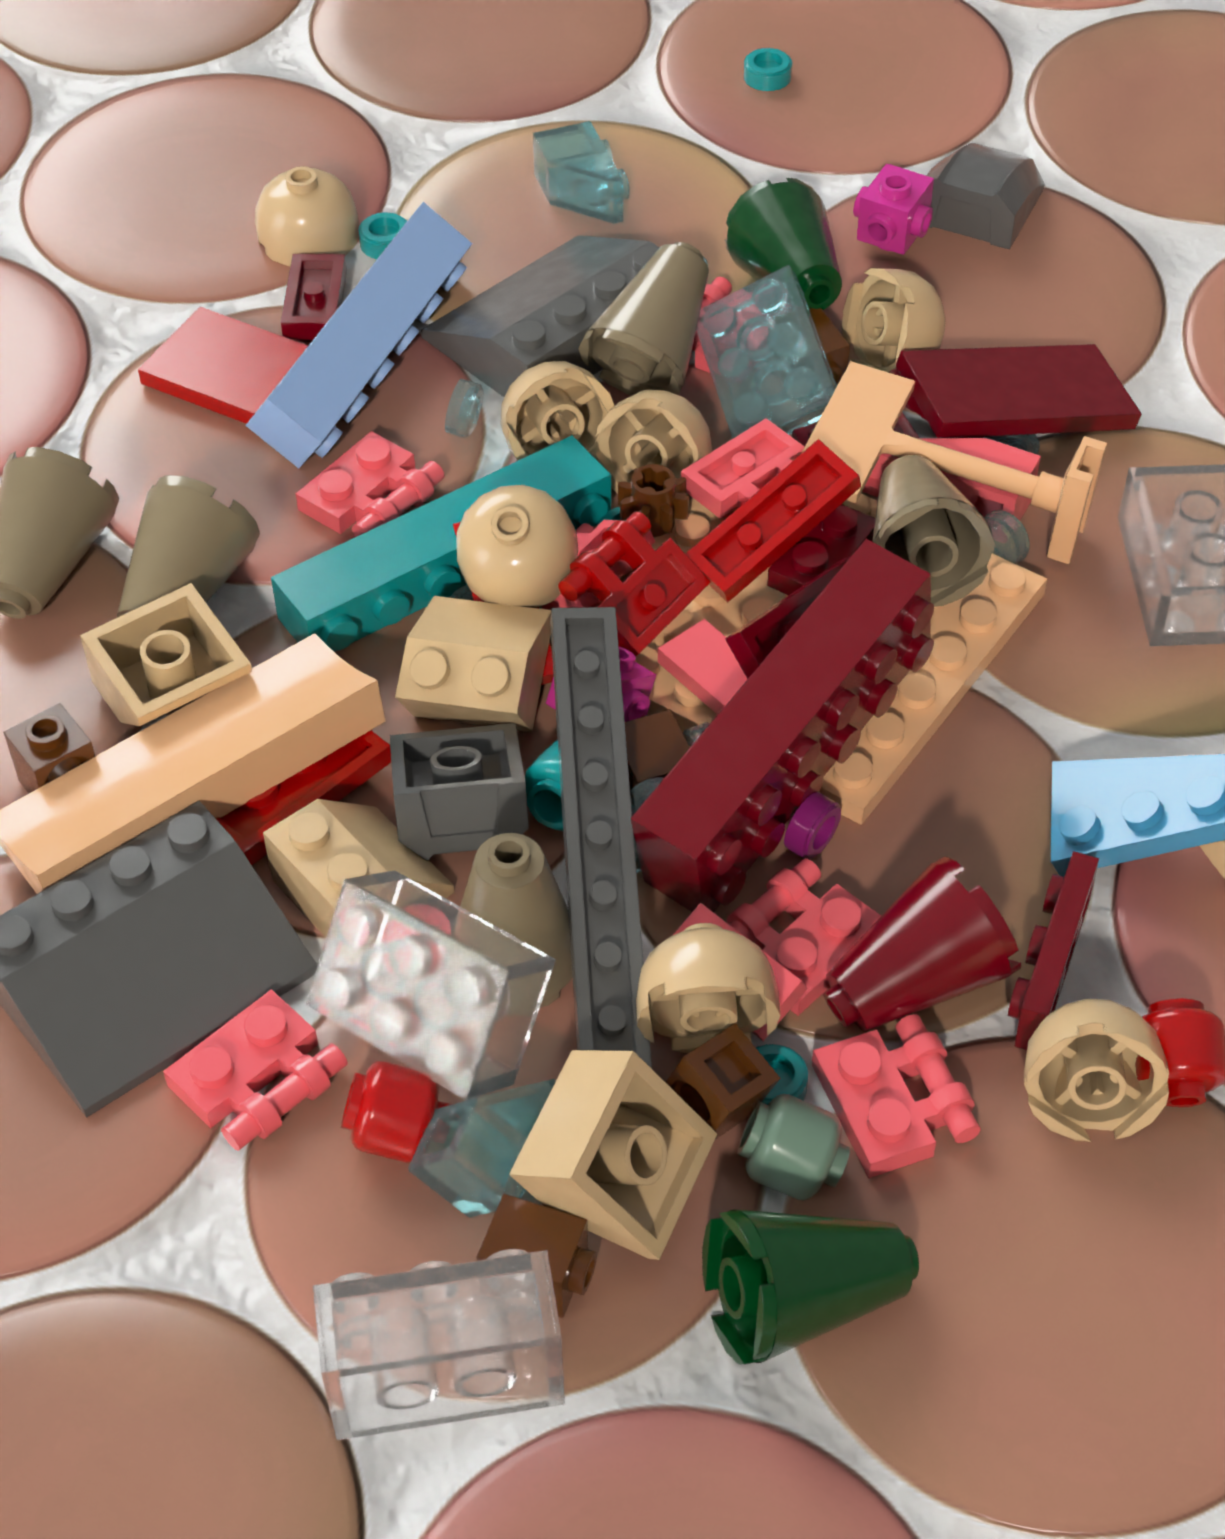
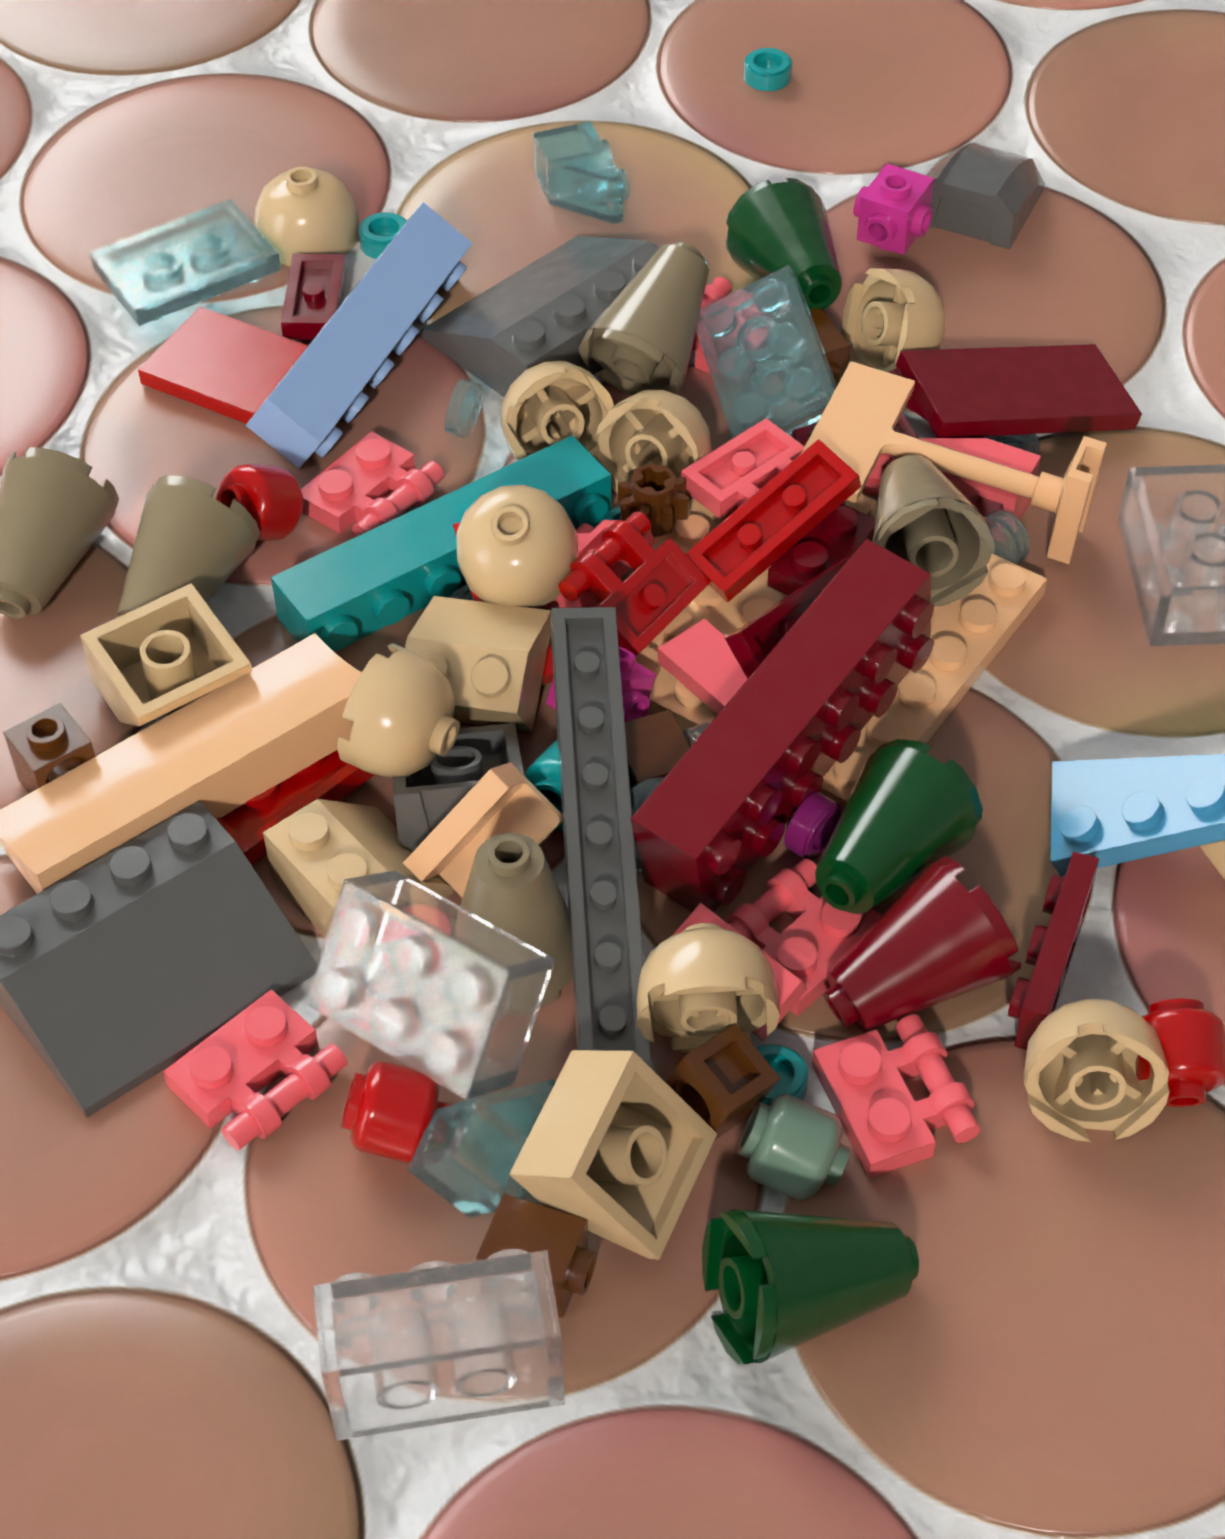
none -> clear light blue plate [90,199,281,326]
none -> red head [216,464,304,541]
none -> tan cylinder [337,643,460,778]
none -> light nougat panel [403,762,563,898]
none -> dark green cone [815,739,983,914]

